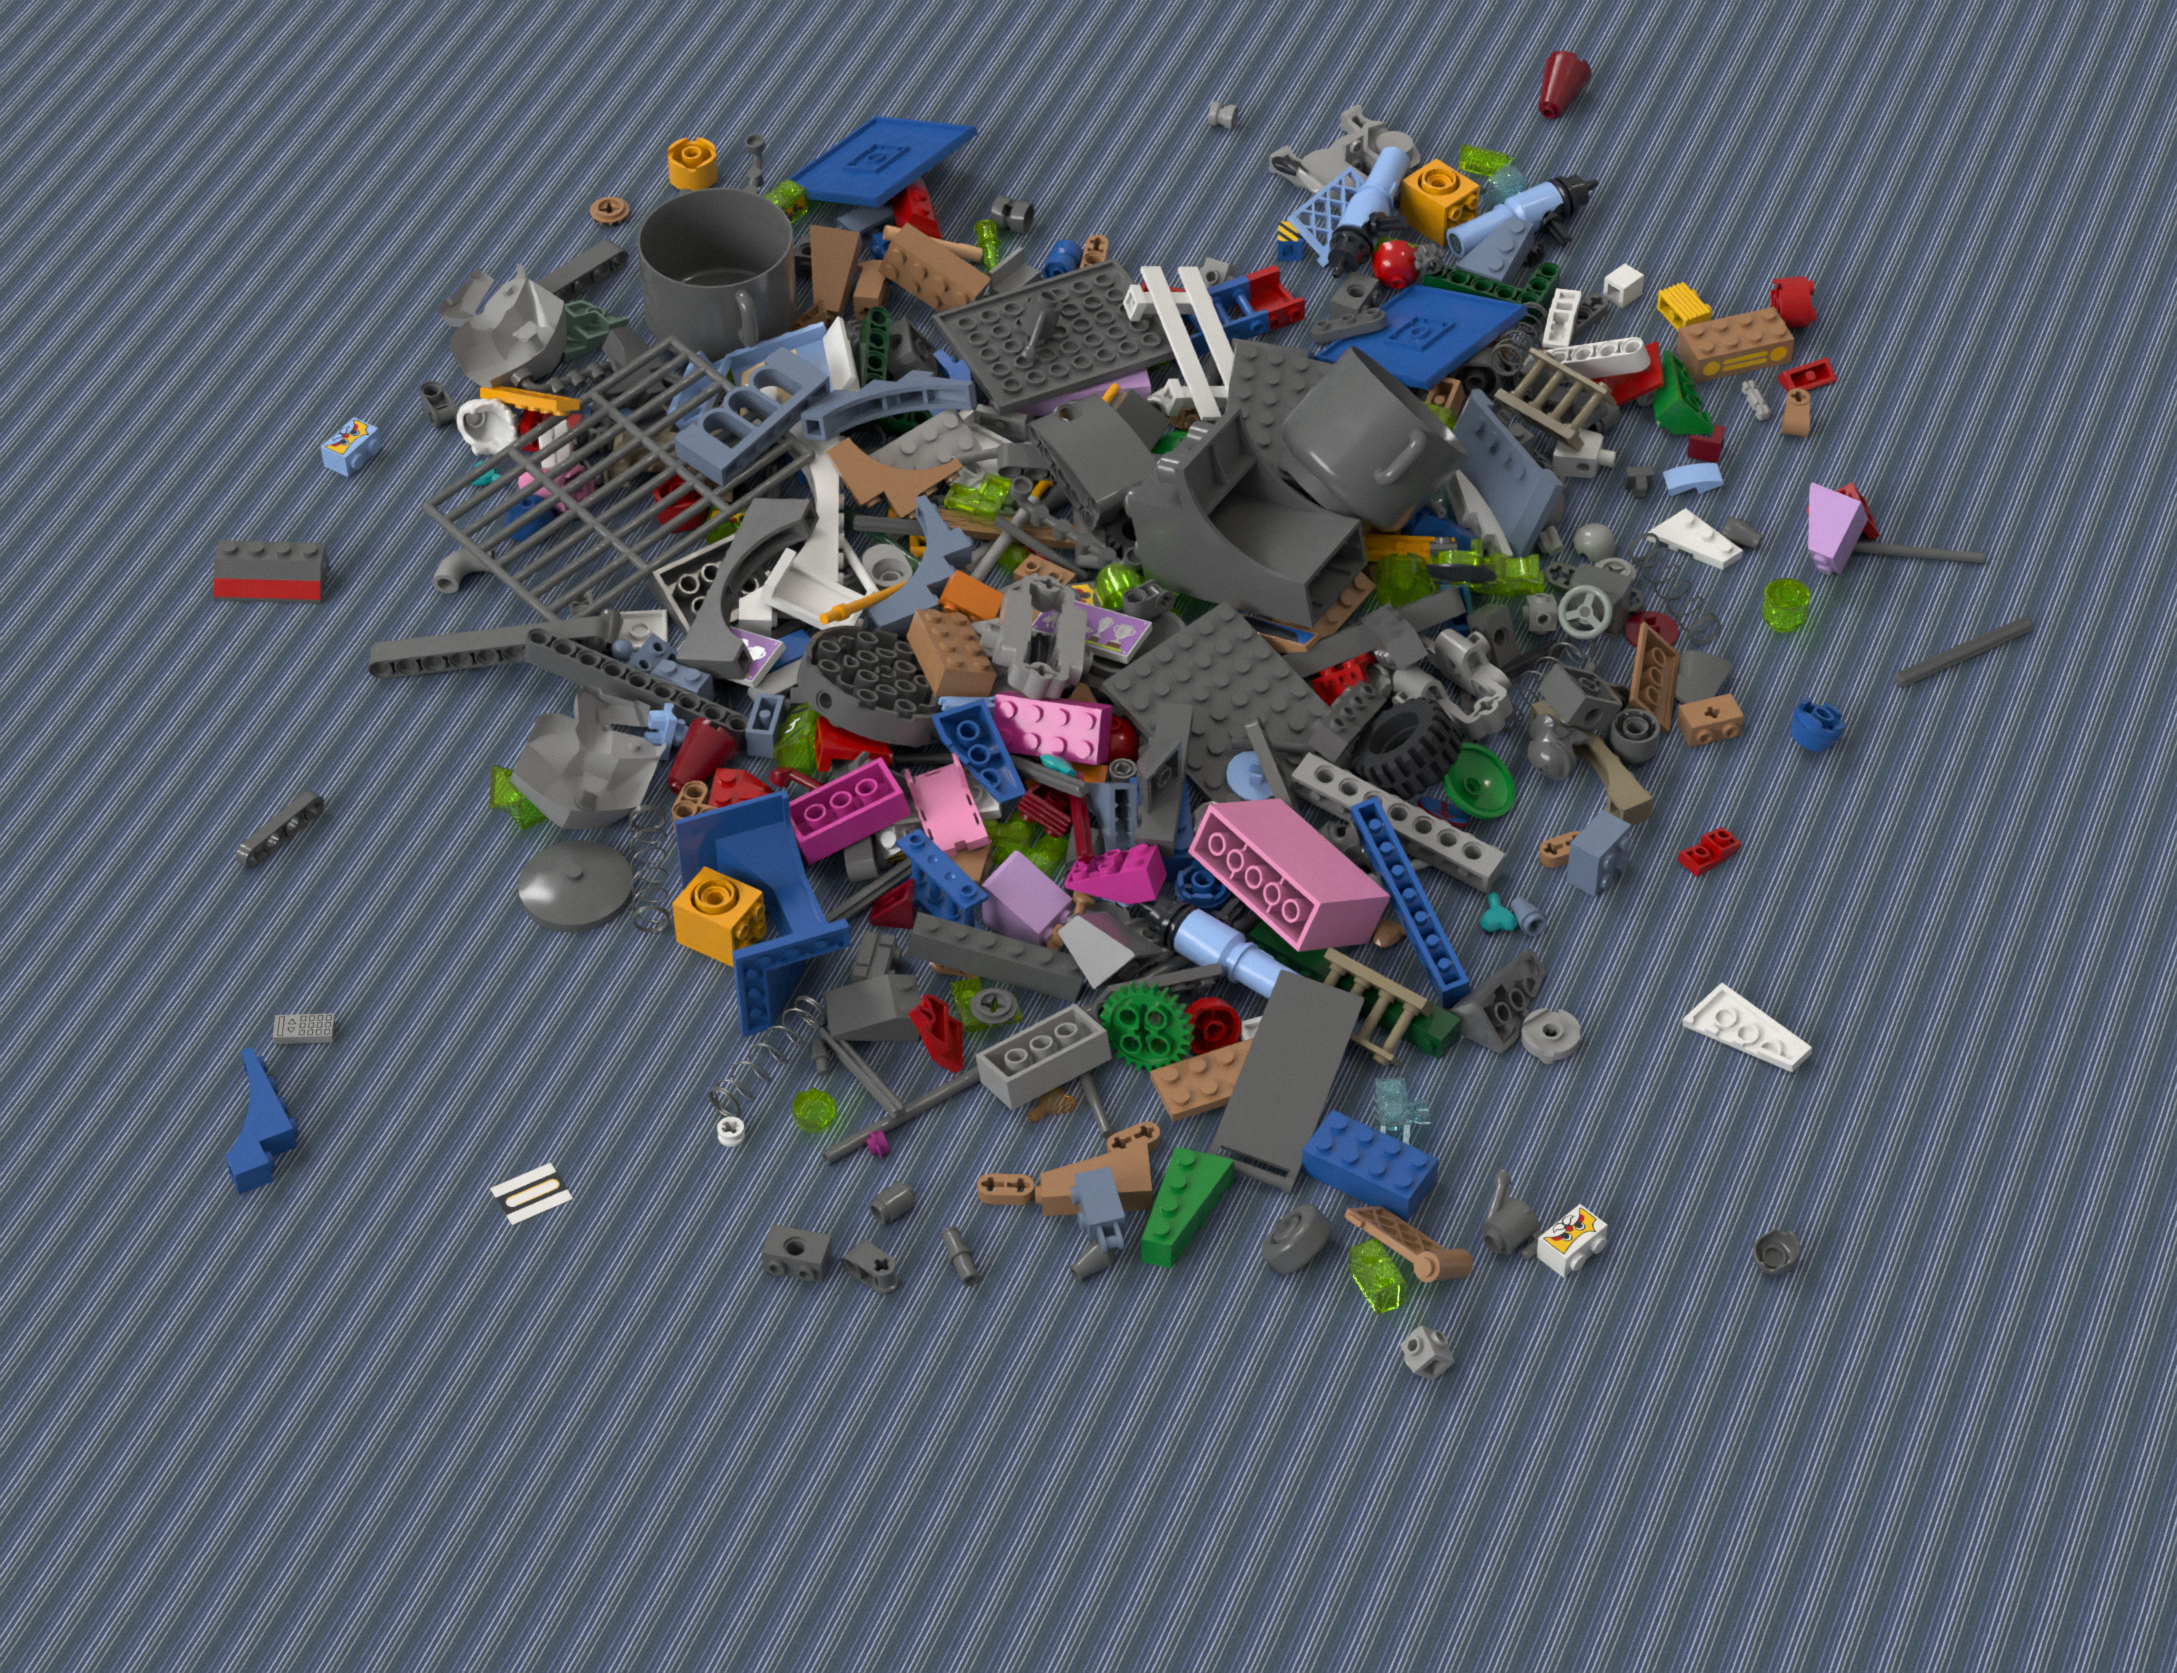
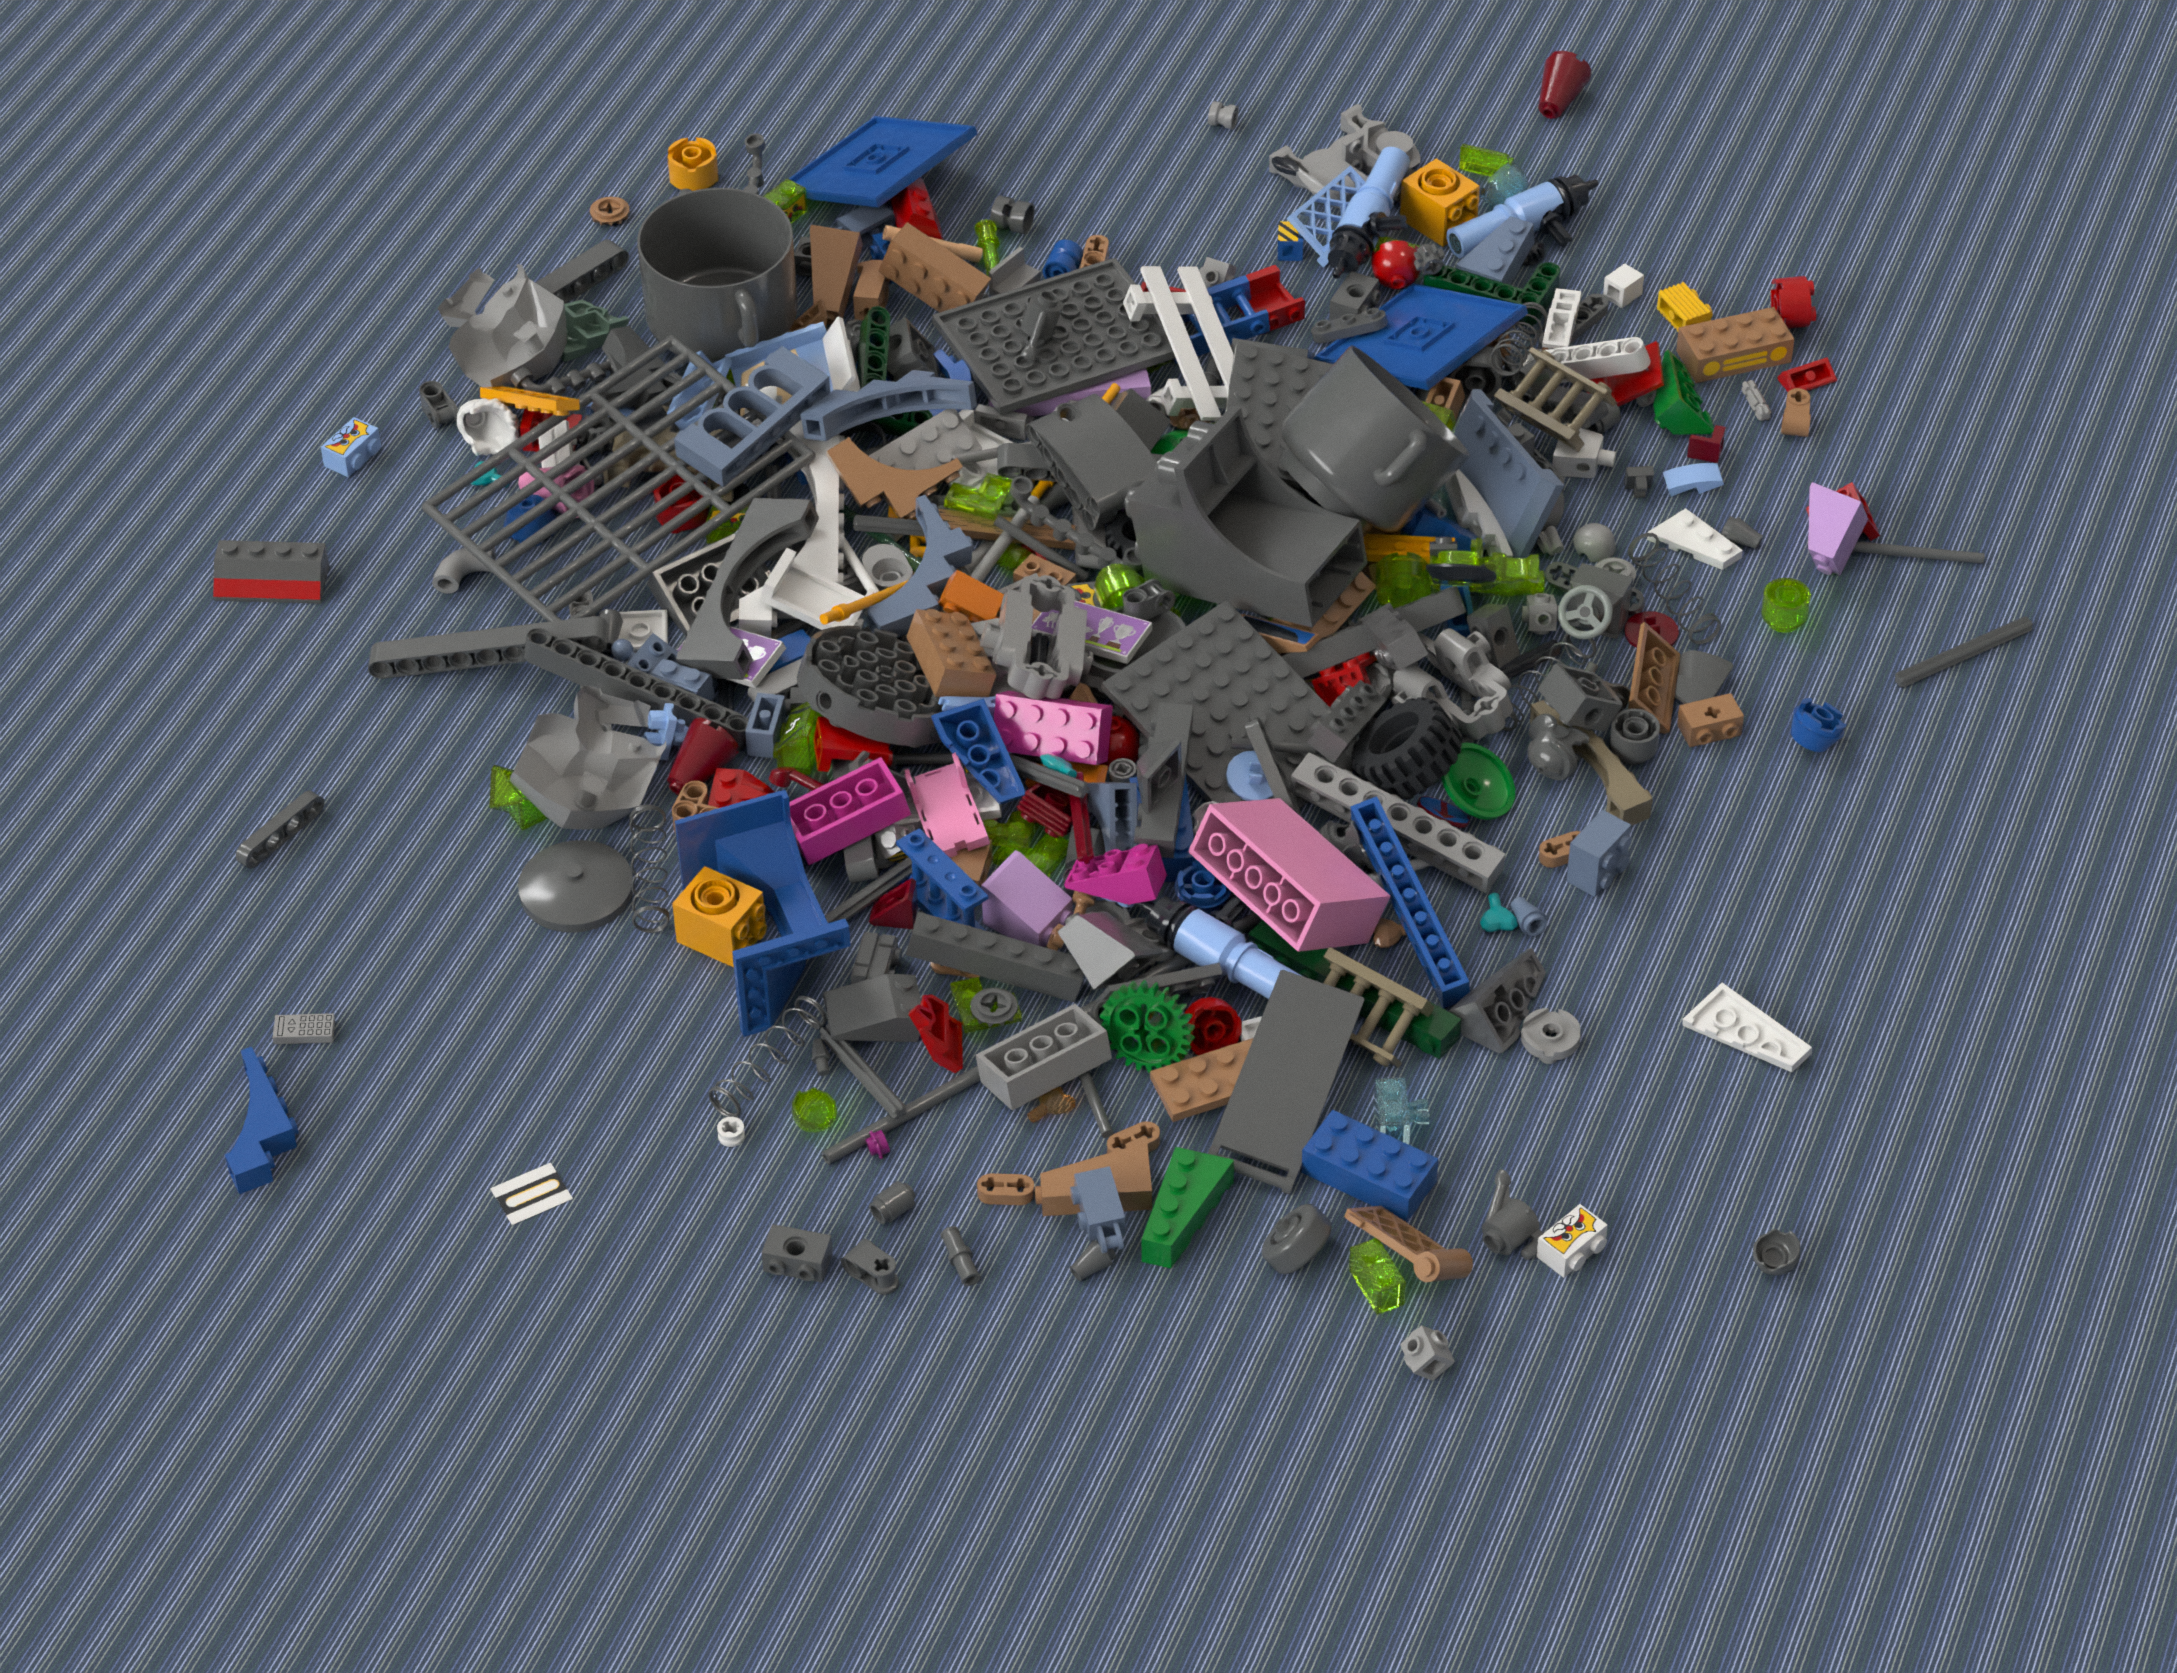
red slope [1677,827,1742,877] -> none

